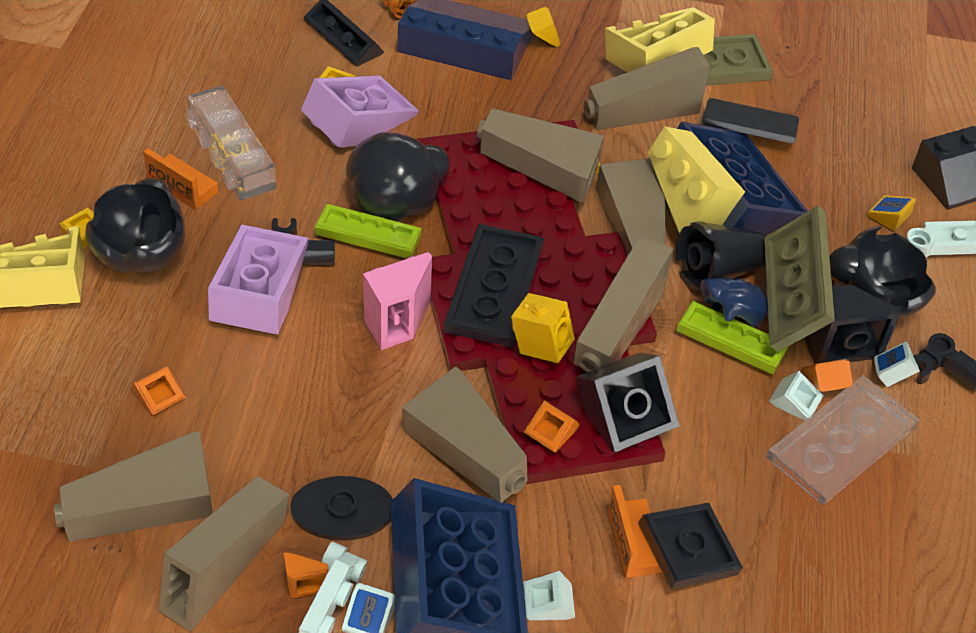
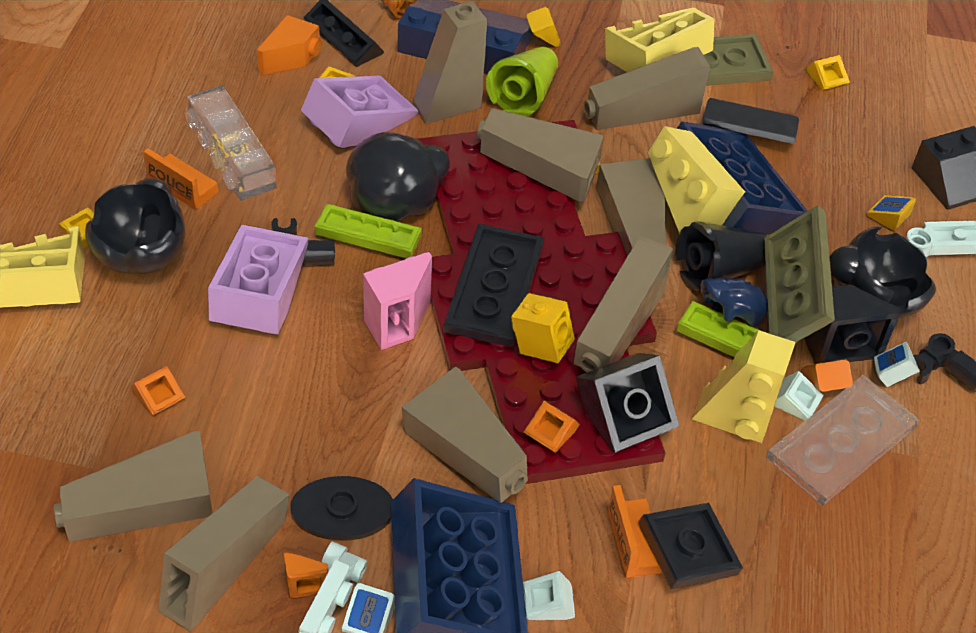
none -> orange slope [257,15,322,75]
none -> dark tan slope [413,1,487,124]
none -> lime cone [486,47,558,117]
none -> light yellow wedge [692,330,796,443]
none -> yellow slope [806,55,850,91]

